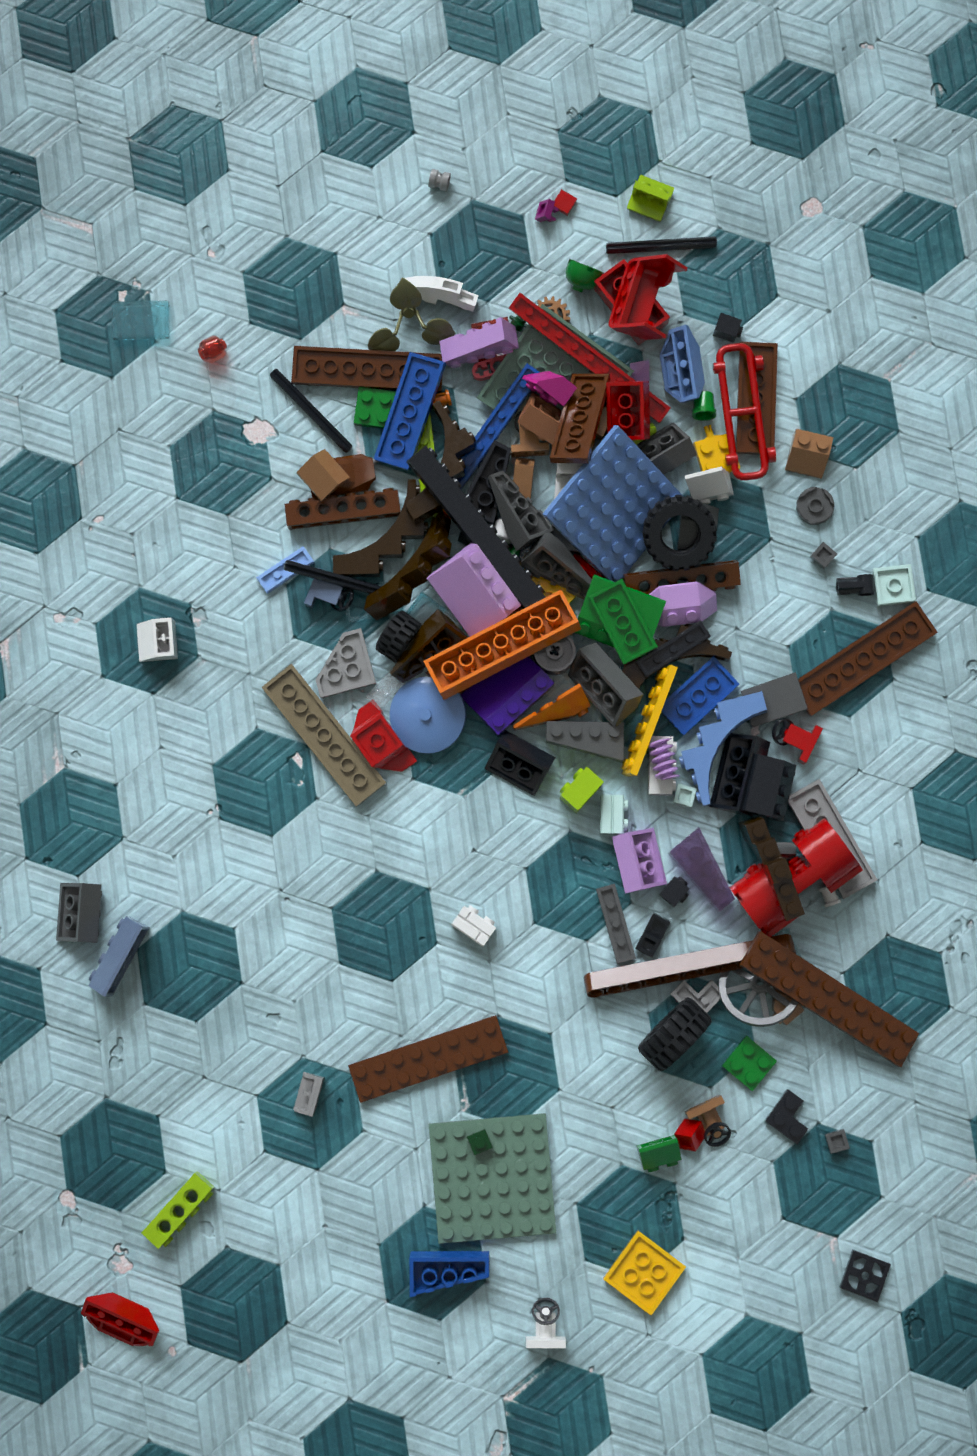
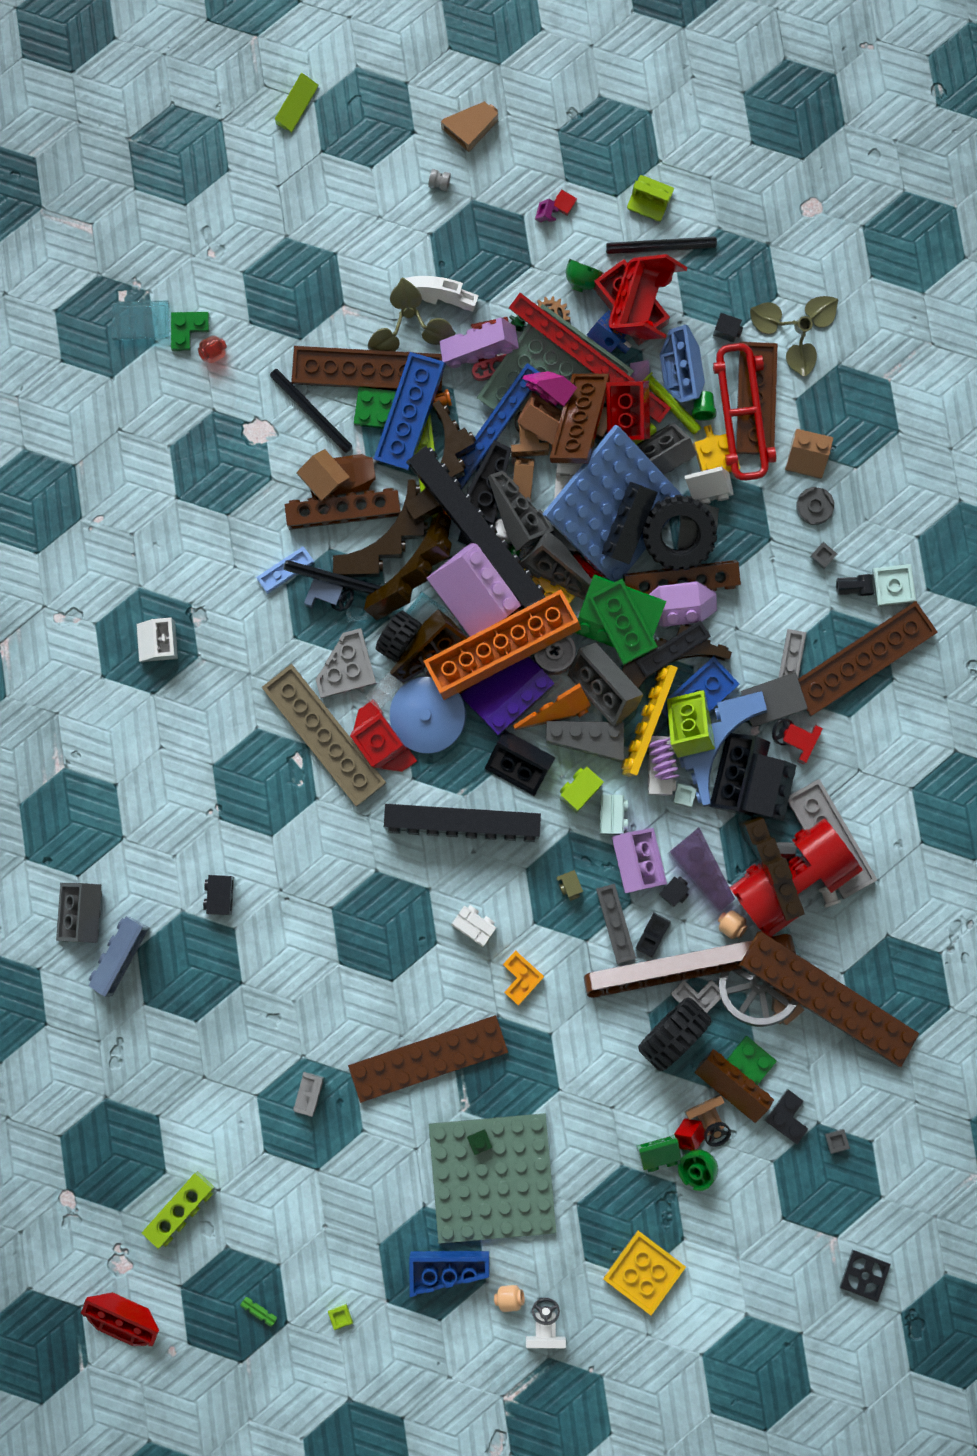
none -> green plate [171,312,209,351]
none -> black brick [203,875,234,915]
none -> bright green axle [240,1297,277,1327]
none -> lime slope [275,73,319,132]
none -> lime tile [328,1304,353,1330]
none -> black brick [383,804,541,842]
none -> medium nougat slope [441,101,498,152]
none -> light nougat head [494,1285,525,1312]
none -> light orange plate [503,950,544,1006]
none -> olive brick [556,870,583,901]
none -> blue torso [587,310,632,354]
none -> black brick [602,482,658,564]
none -> lime axle [643,372,701,434]
none -> lime slope [667,690,715,758]
none -> green cylinder [678,1150,719,1191]
none -> reddish brown brick [694,1049,774,1123]
none -> light nougat head [718,910,748,939]
none -> olive plant [750,296,838,377]
none -> light grey tile [778,629,807,678]

